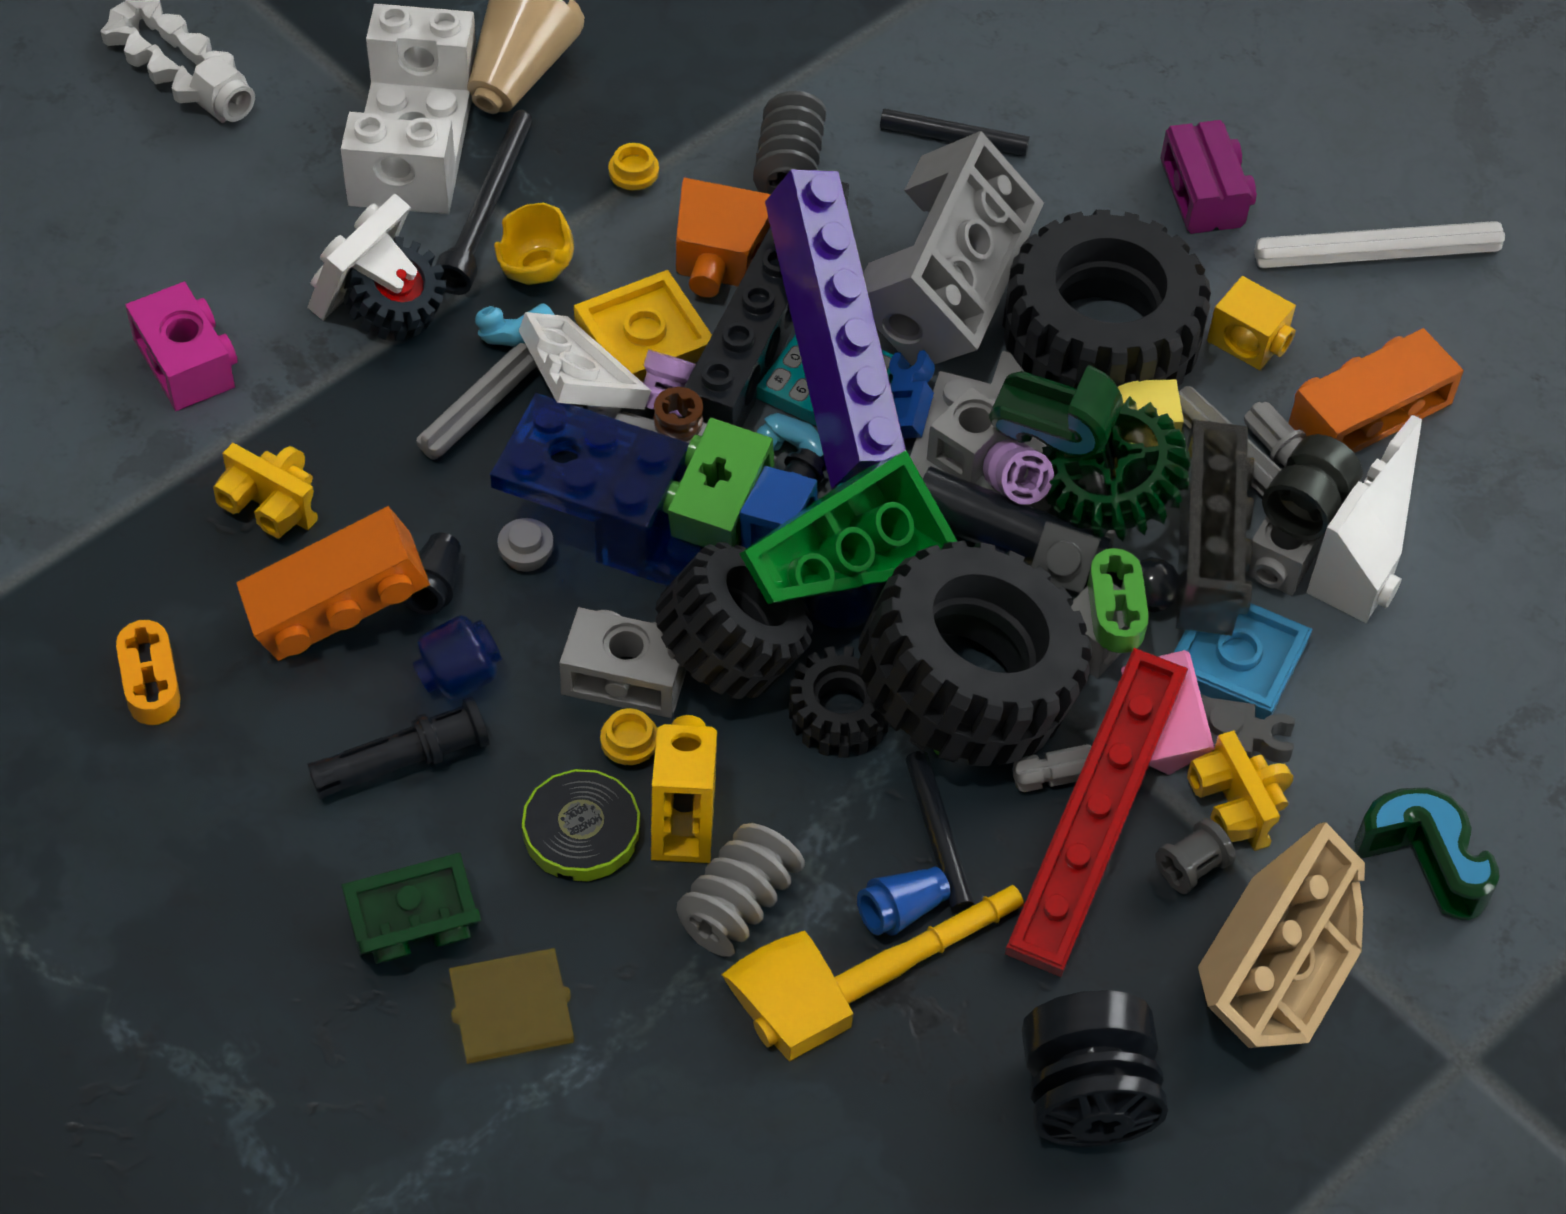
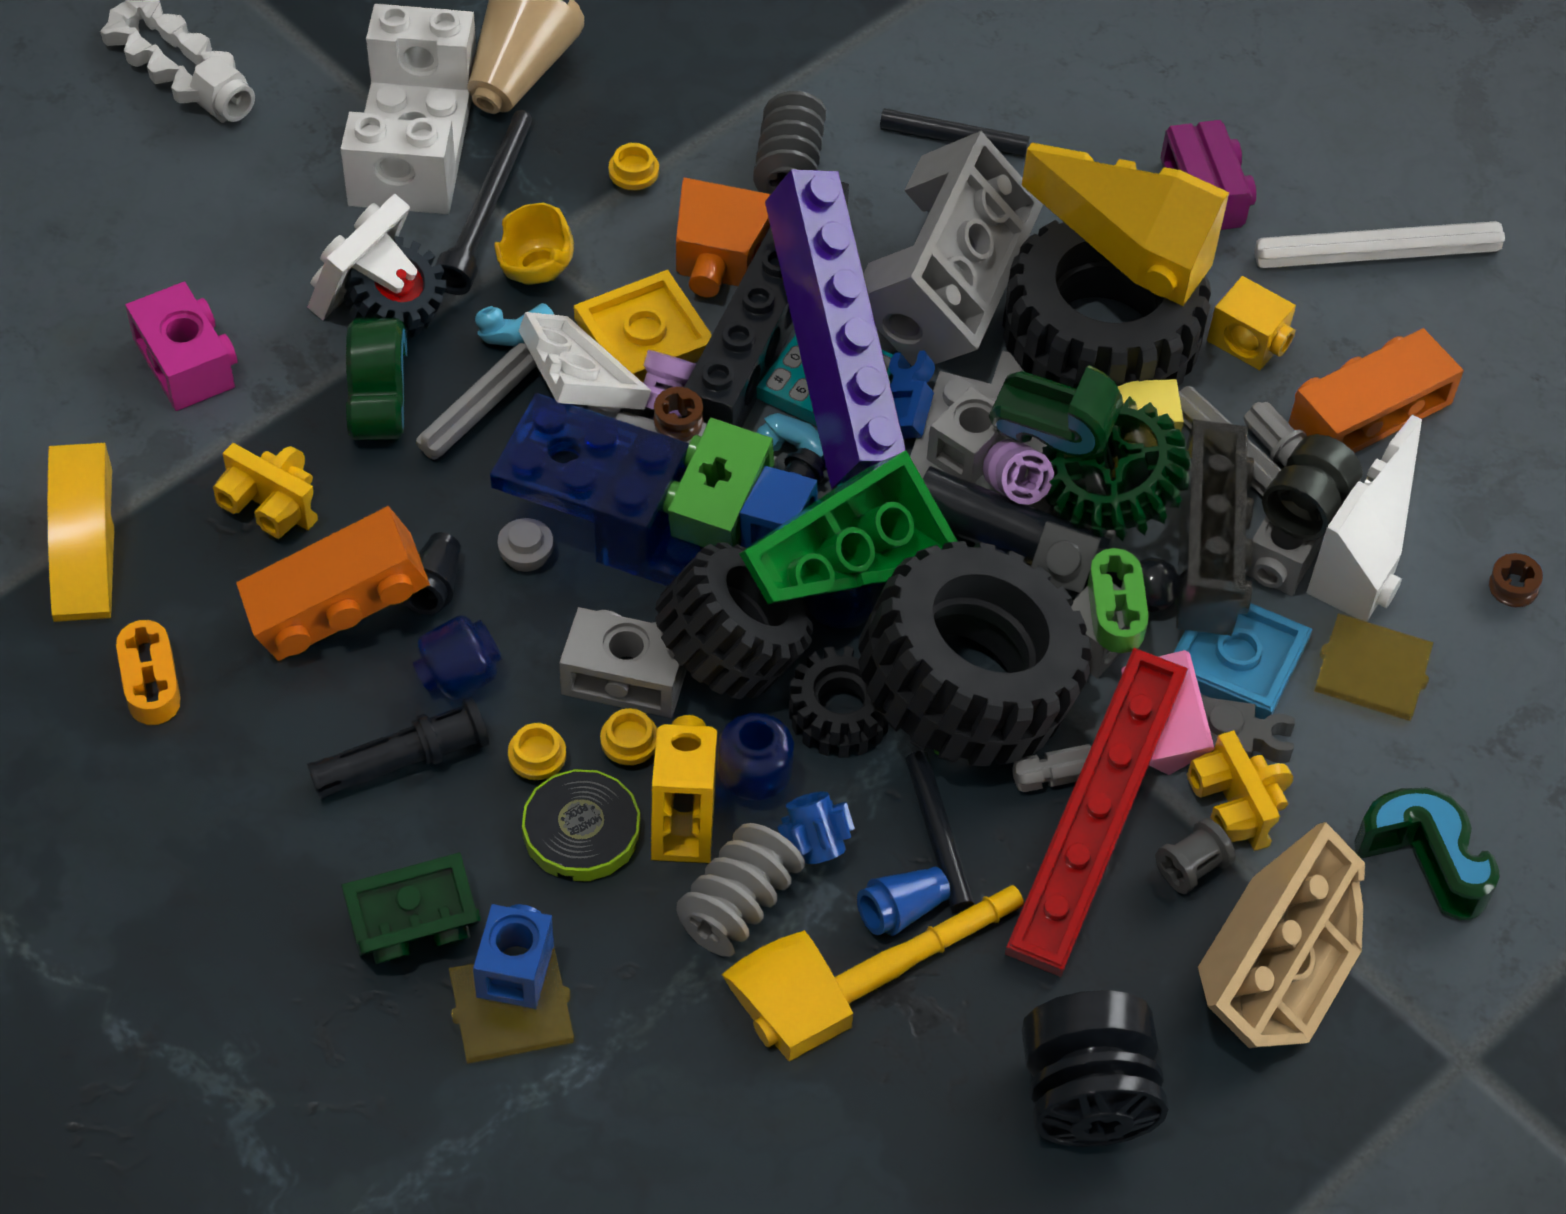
none -> yellow slope [47,443,114,622]
none -> dark green animal [346,318,408,440]
none -> blue brick [473,904,554,1009]
none -> yellow plate [508,723,566,780]
none -> clear blue head [717,713,794,801]
none -> blue gear [777,791,855,864]
none -> yellow wedge [1022,143,1229,306]
none -> clear yellow piece [1314,613,1434,721]
none -> reddish brown bush [1489,553,1543,608]

